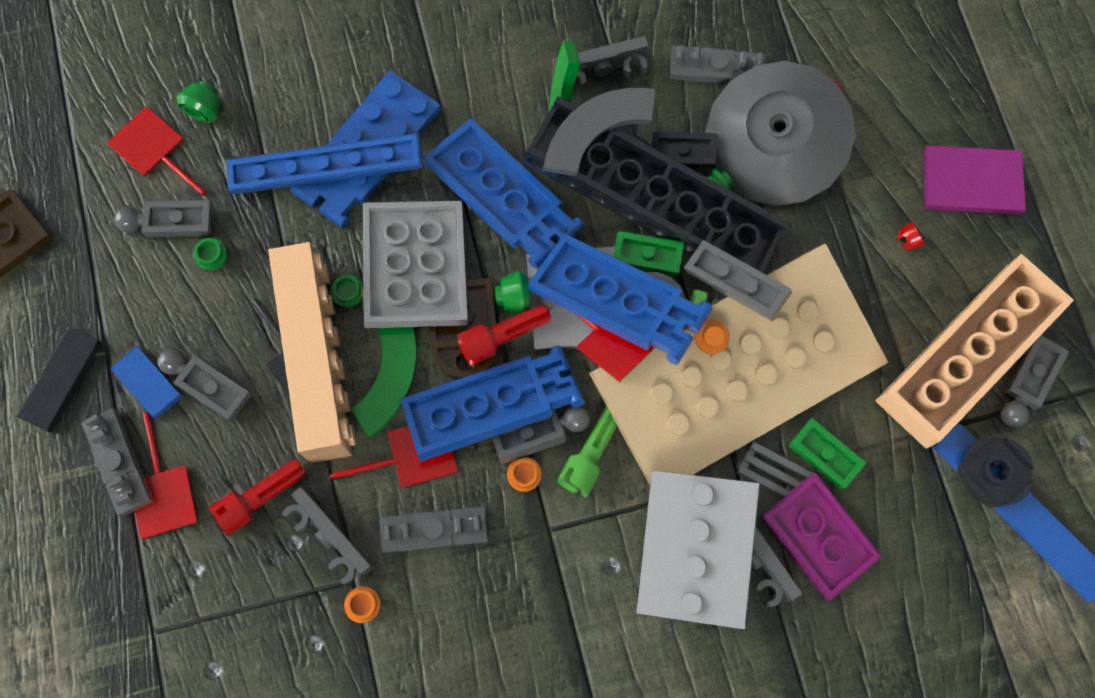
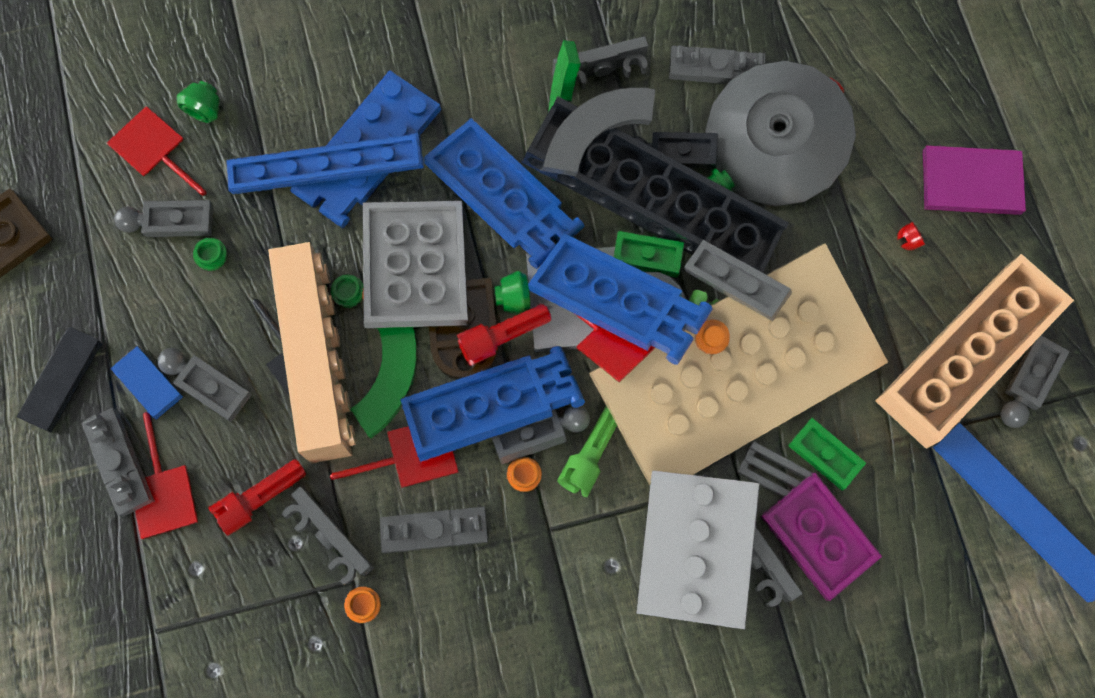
black plate [957,436,1034,508] -> none

